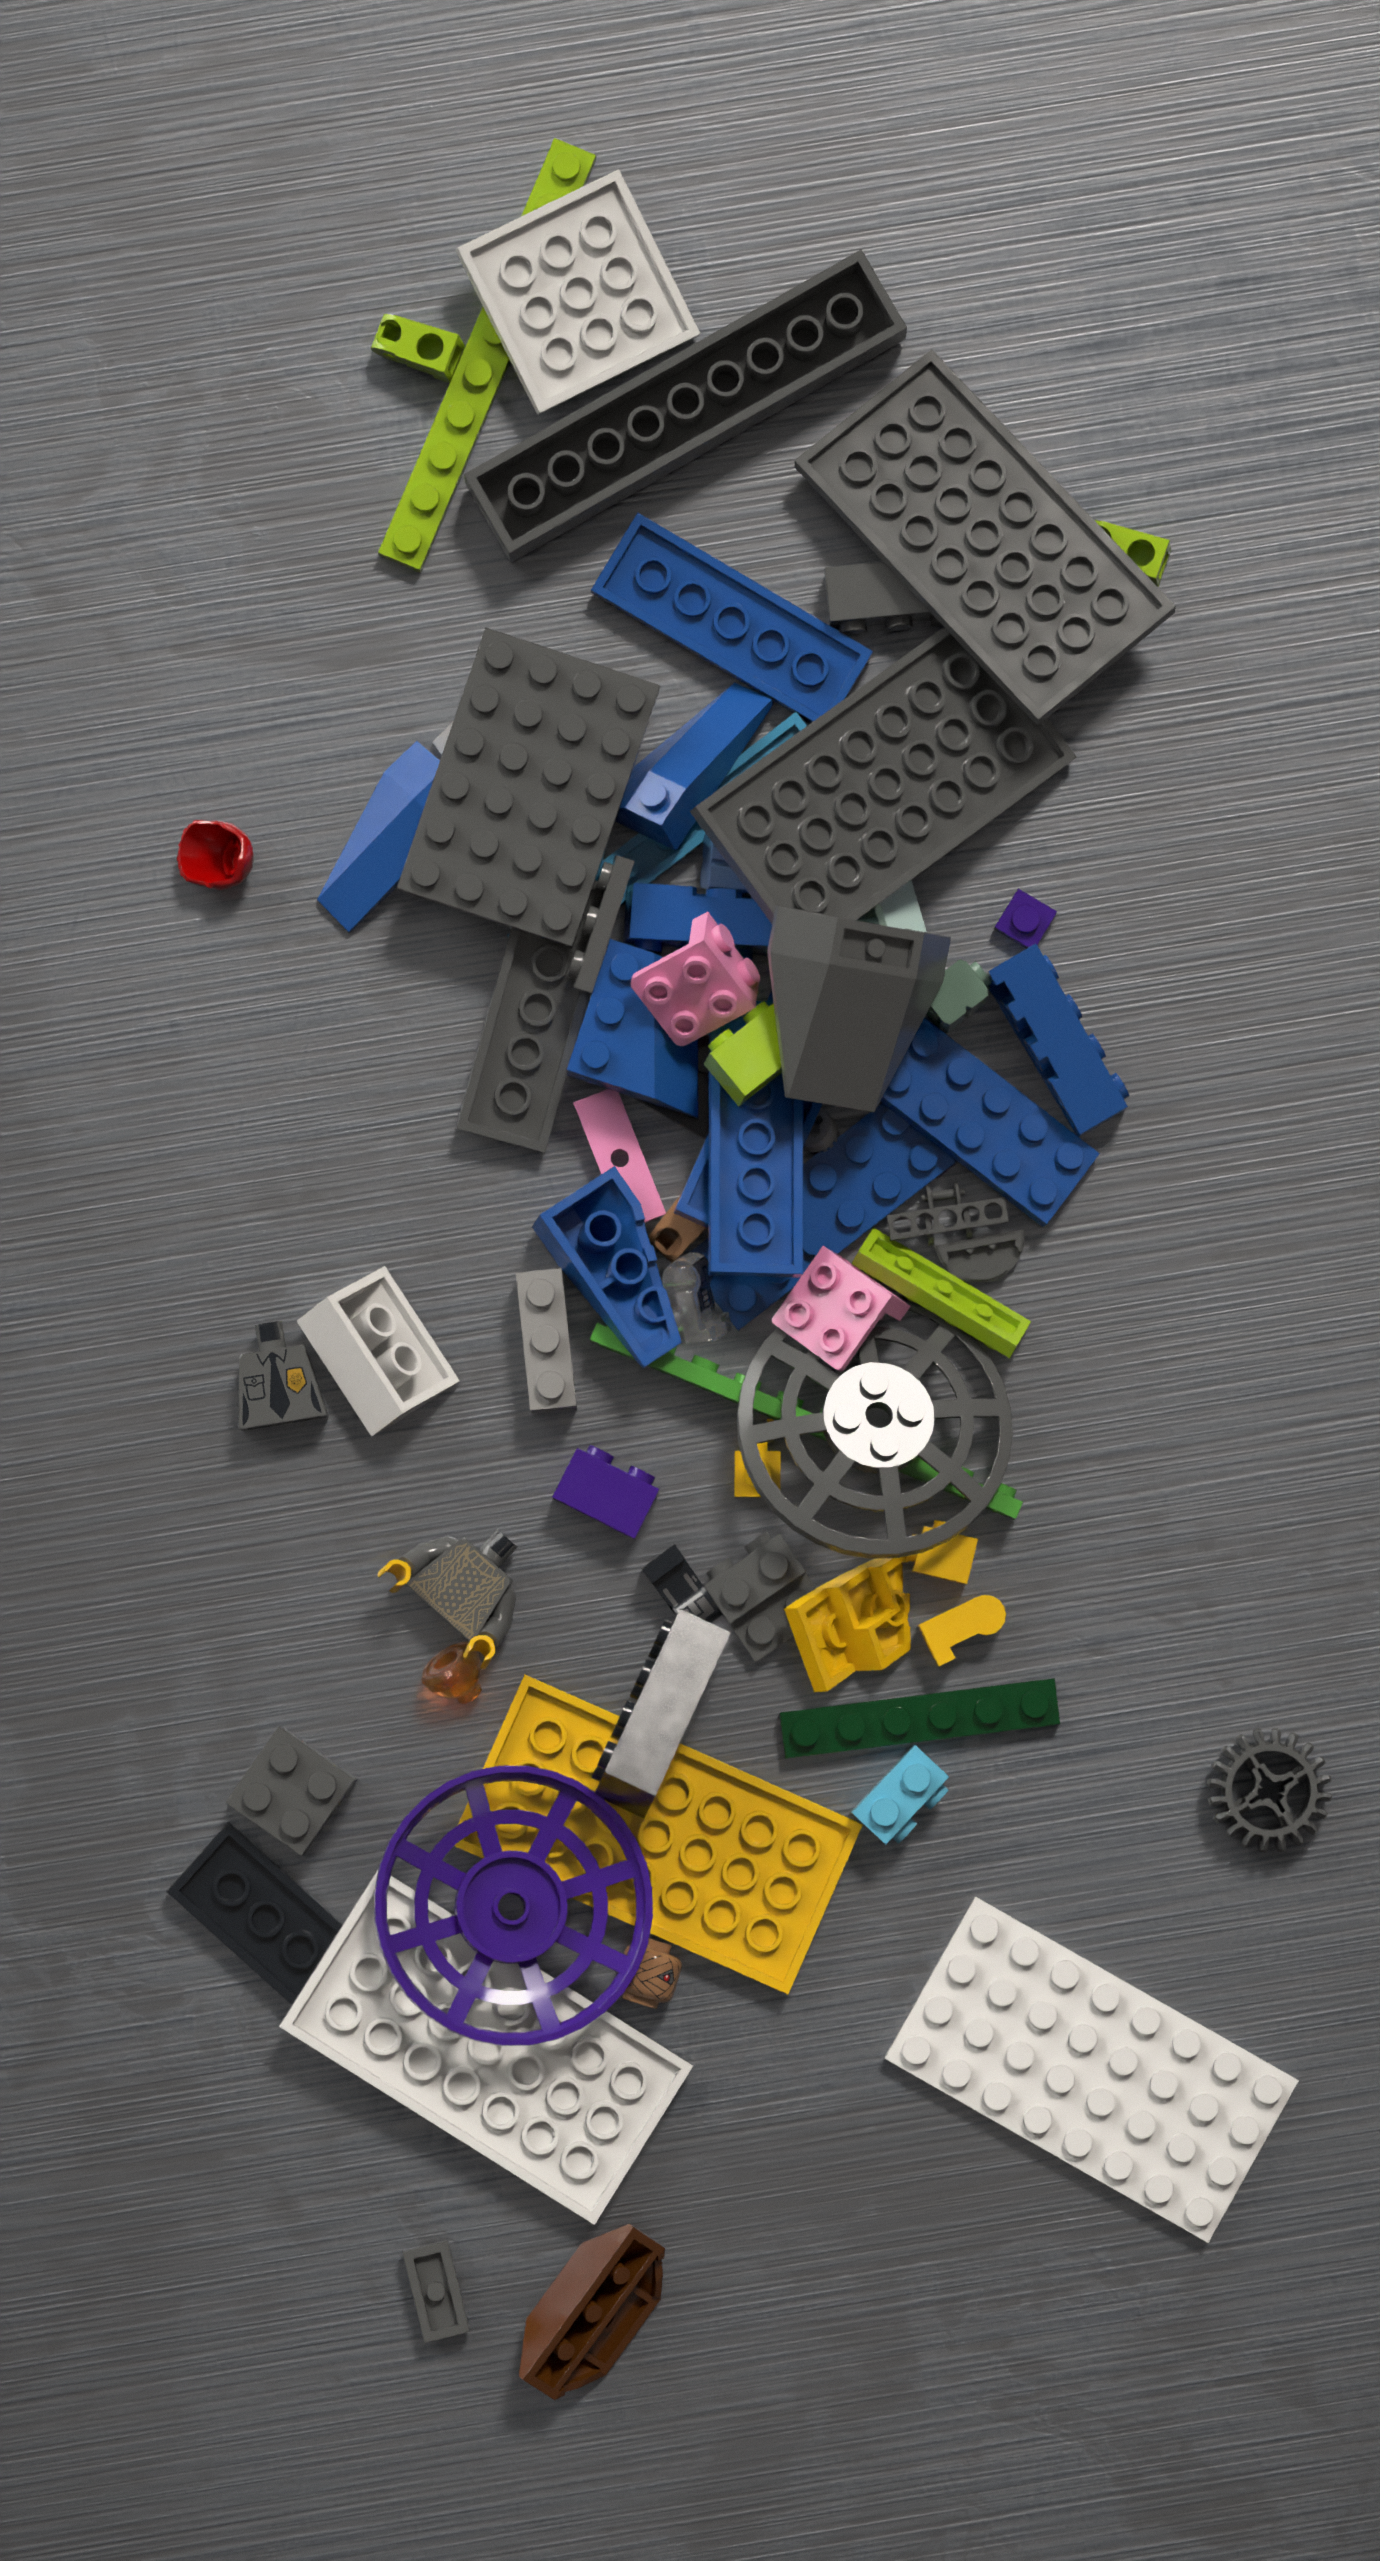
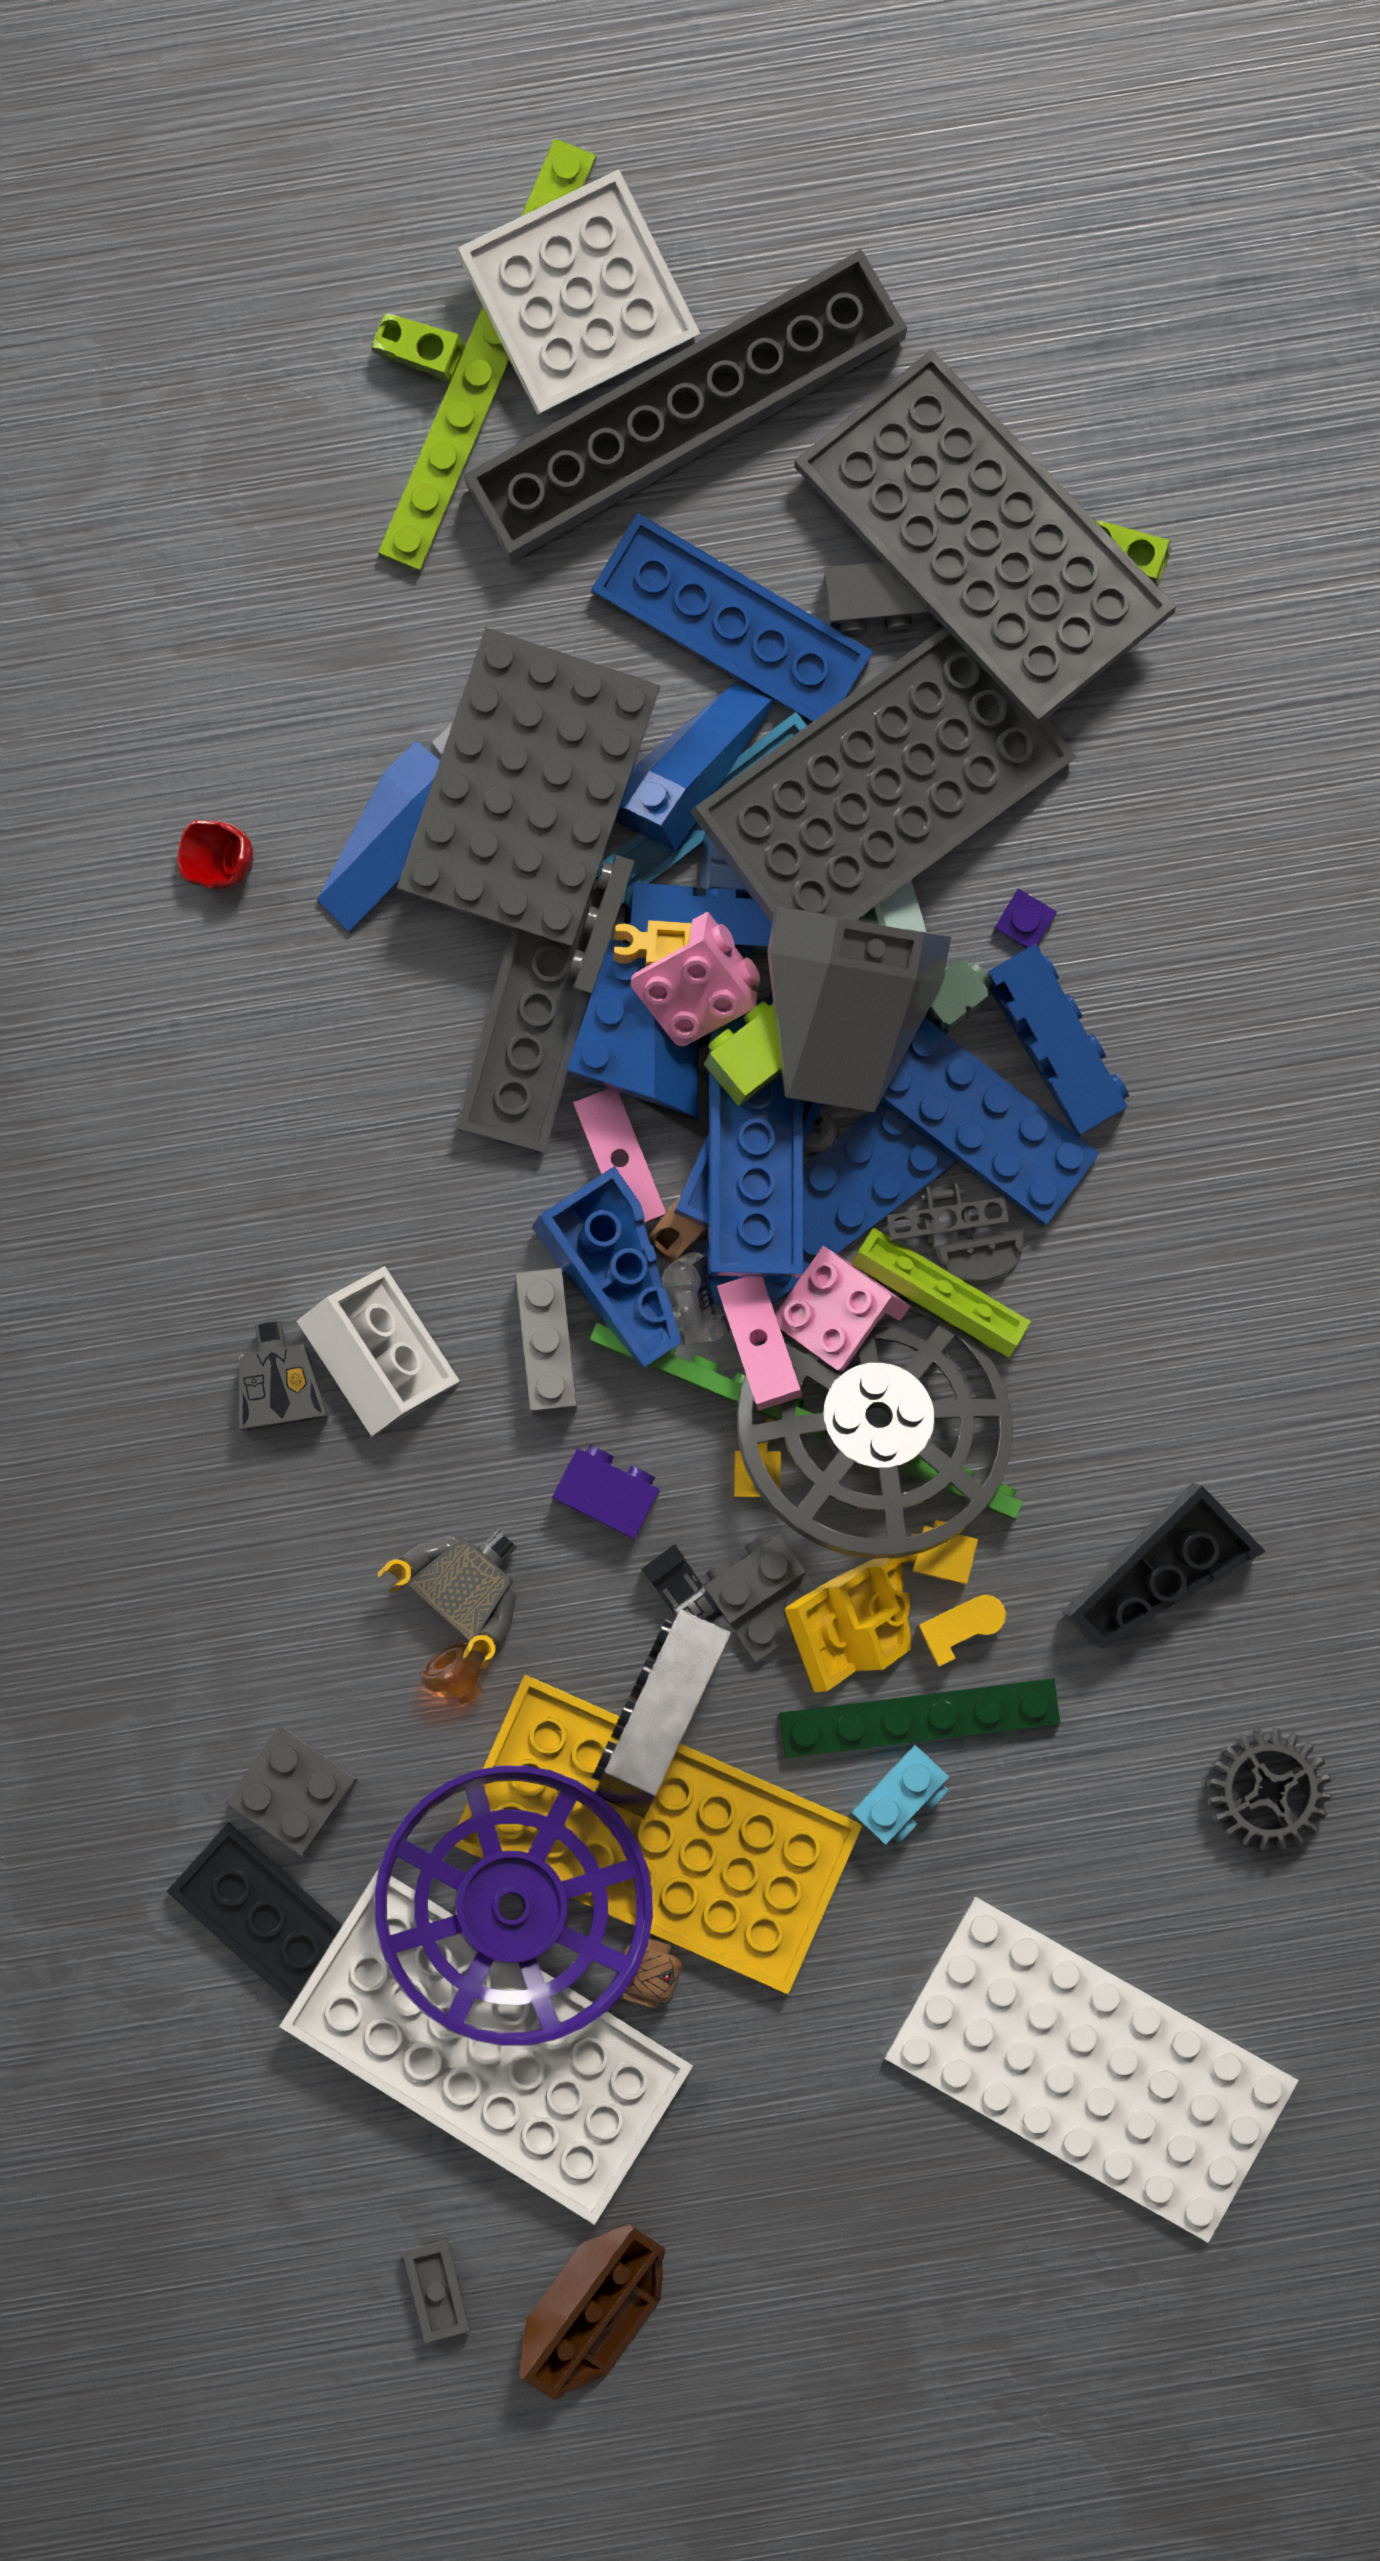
none -> yellow plate [613,920,692,967]
none -> bright pink tile [717,1276,802,1411]
none -> black wedge [1062,1483,1266,1649]

